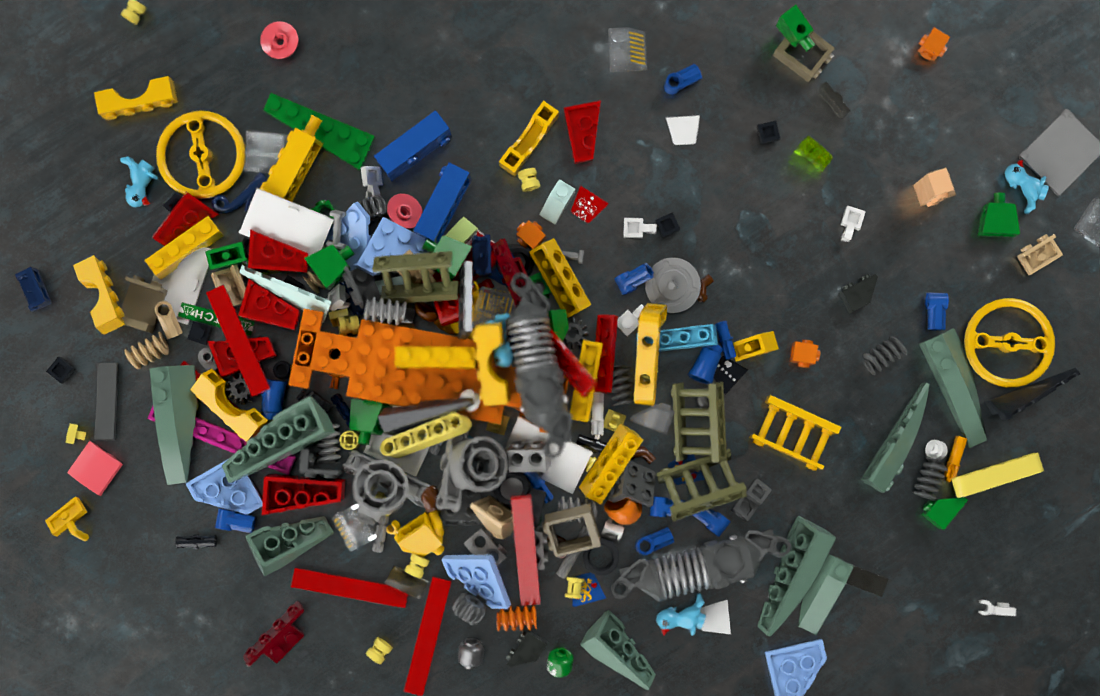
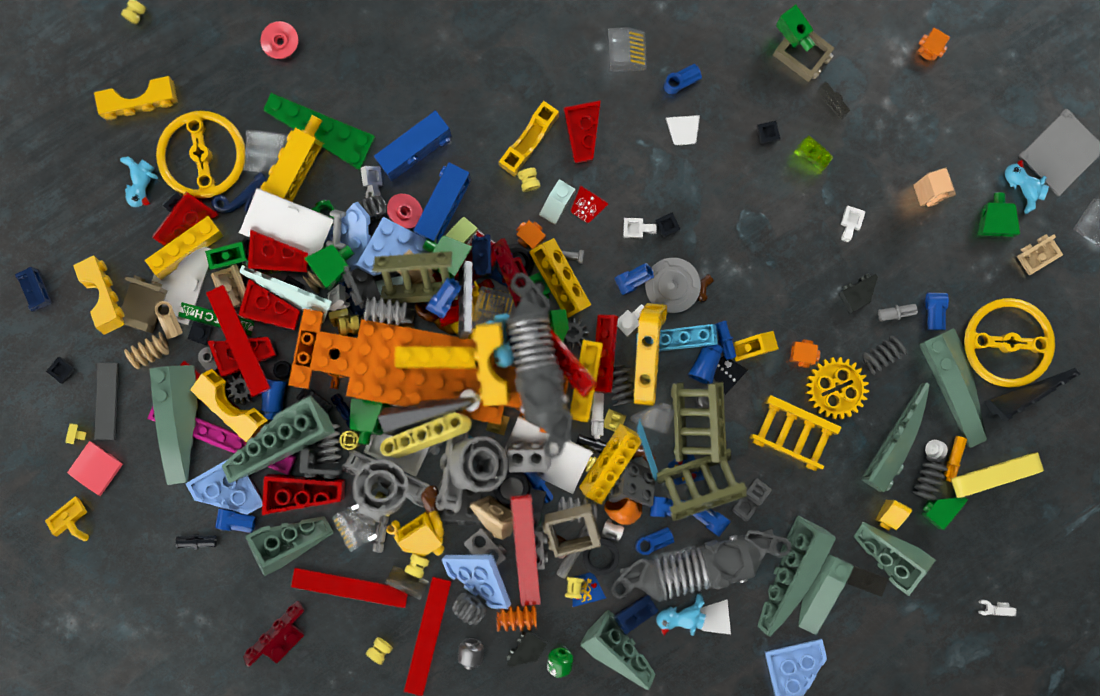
none -> blue piece [426,278,461,319]
none -> dark blue hinge [613,595,658,635]
none -> medium azure sticker [637,420,658,483]
none -> yellow gear [805,357,869,419]
none -> sand green wedge [854,522,936,596]
none -> yellow slope [875,500,912,531]
none -> light grey axle [878,304,918,322]

